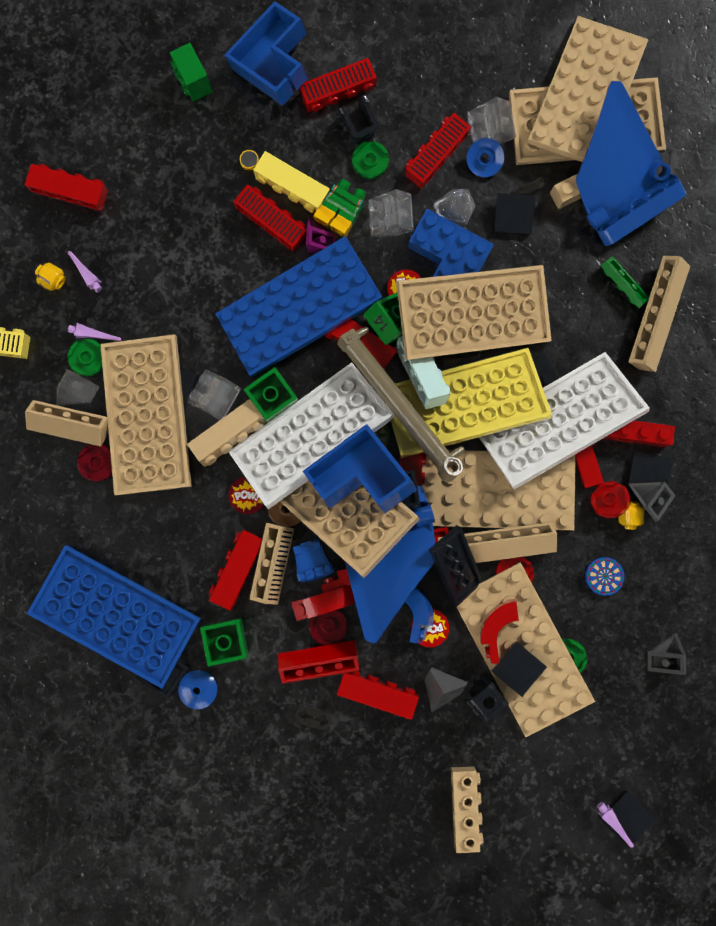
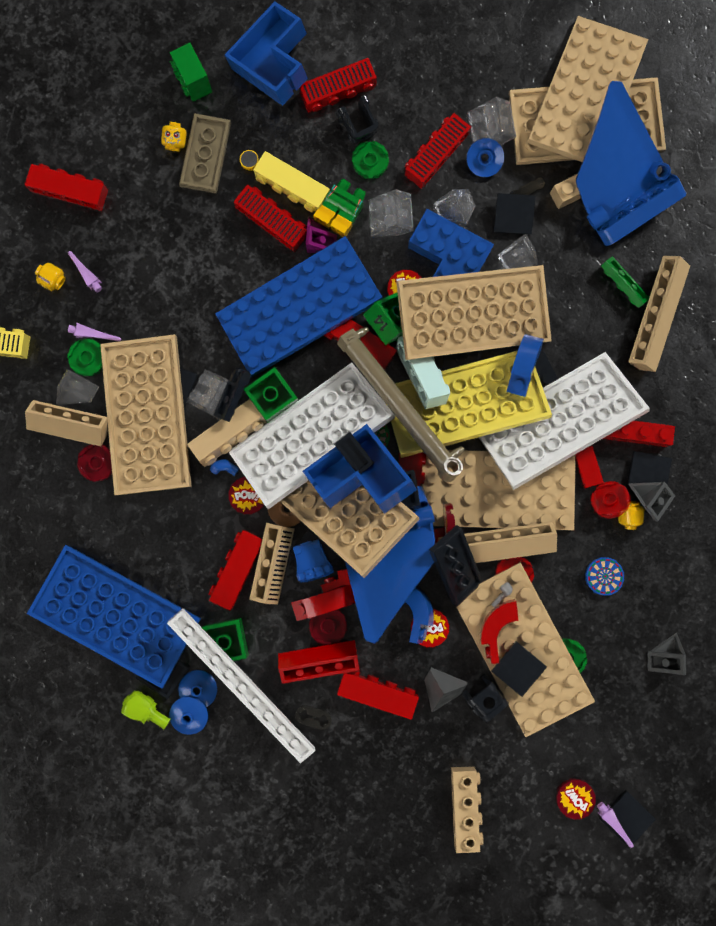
none -> lime piece [121,690,171,730]
none -> yellow head [161,122,187,151]
none -> white plate [167,608,315,763]
none -> blue dish [169,696,208,735]
none -> dark tan tile [179,113,231,194]
none -> blue arm [210,459,240,476]
none -> black hinge [214,367,251,422]
none -> black tile [333,431,374,474]
none -> dark red tile [443,503,455,535]
none -> light grey hand [491,582,513,607]
none -> clear slope [497,234,539,269]
none -> blue arch [506,334,544,397]
none -> tile [556,778,596,820]

